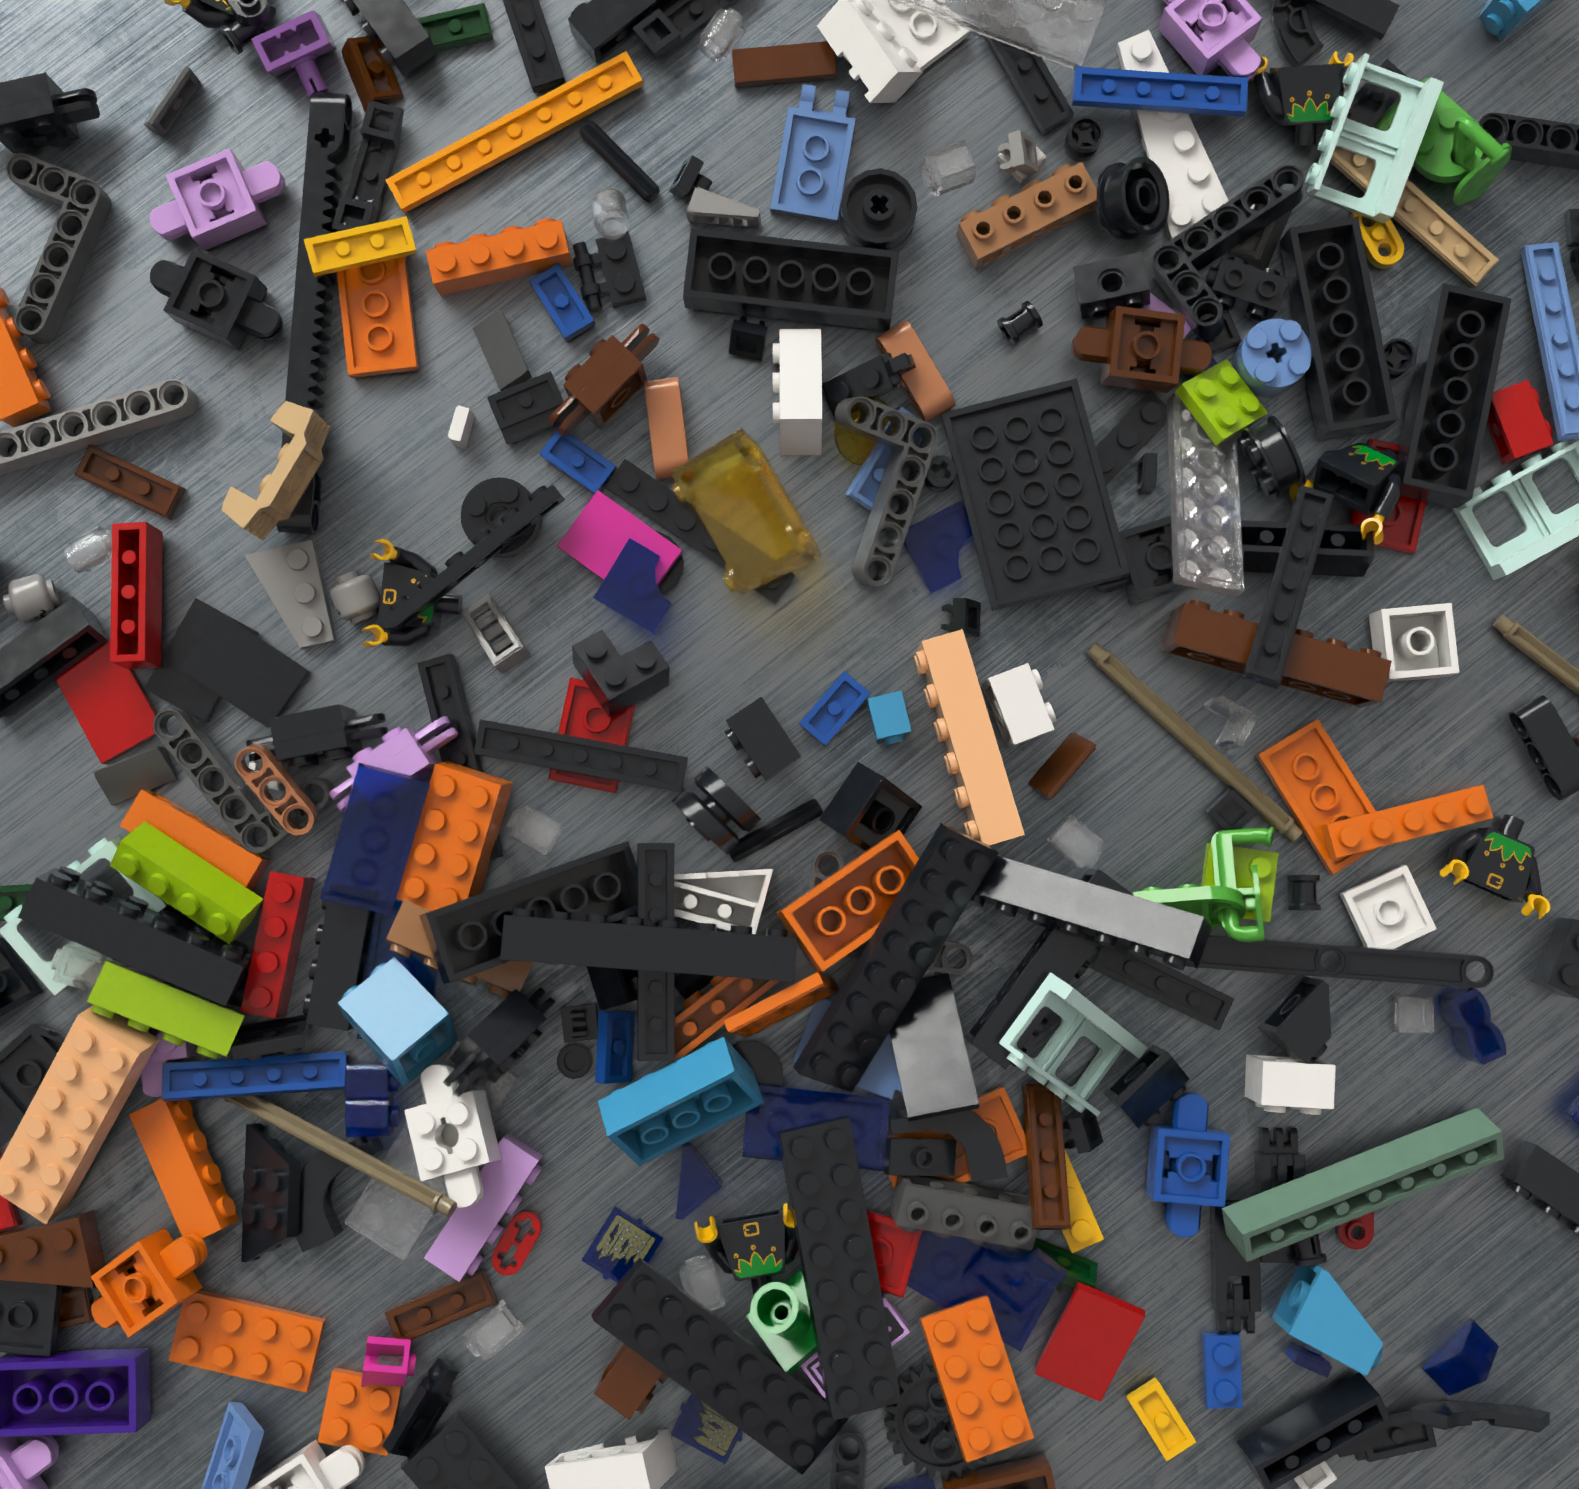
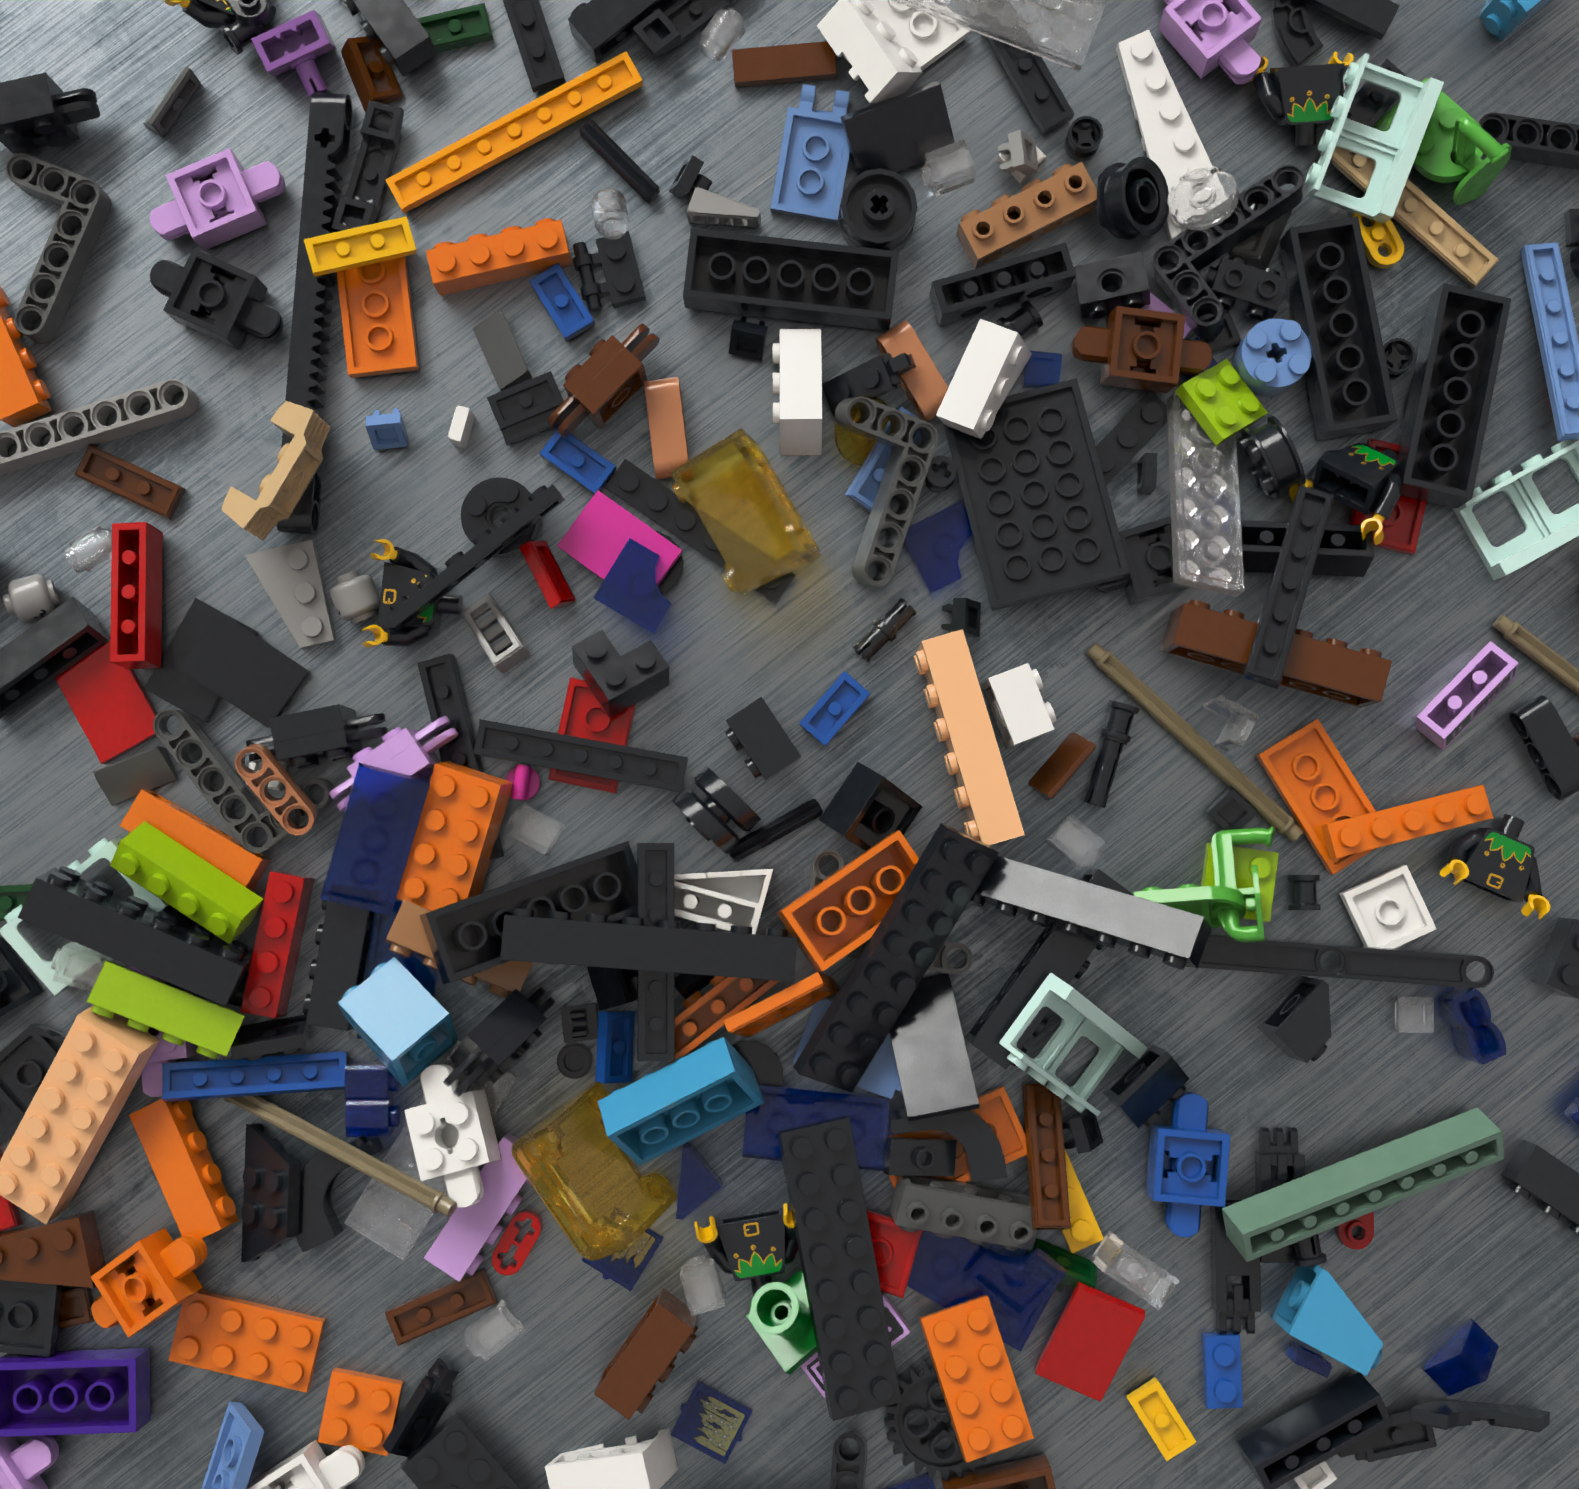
dark pink window [361,1336,416,1387] -> none
black plate [591,1257,849,1475] -> none
dark azure brick [866,690,912,746] -> none
blue plate [1072,67,1248,117] -> none
black plate [1090,944,1234,1031] -> none
white brick [1244,1054,1336,1115] -> none
white brick [1369,603,1459,682] -> none
red brick [1487,380,1554,465] -> none
none -> medium blue tile [366,408,408,450]
none -> dark pink plate [505,764,540,801]
none -> clear yellow windscreen [511,1081,678,1261]
none -> red tile [519,540,575,609]
none -> black tile [840,81,957,176]
none -> black pin [852,598,917,663]
none -> black brick [929,242,1076,326]
none -> white wedge [936,319,1032,439]
none -> clear blue tile [1023,350,1062,388]
none -> black pin [1084,700,1140,808]
none -> clear brick [1090,1230,1180,1310]
none -> clear tile [1167,166,1239,230]
none -> lavender brick [1416,641,1519,751]

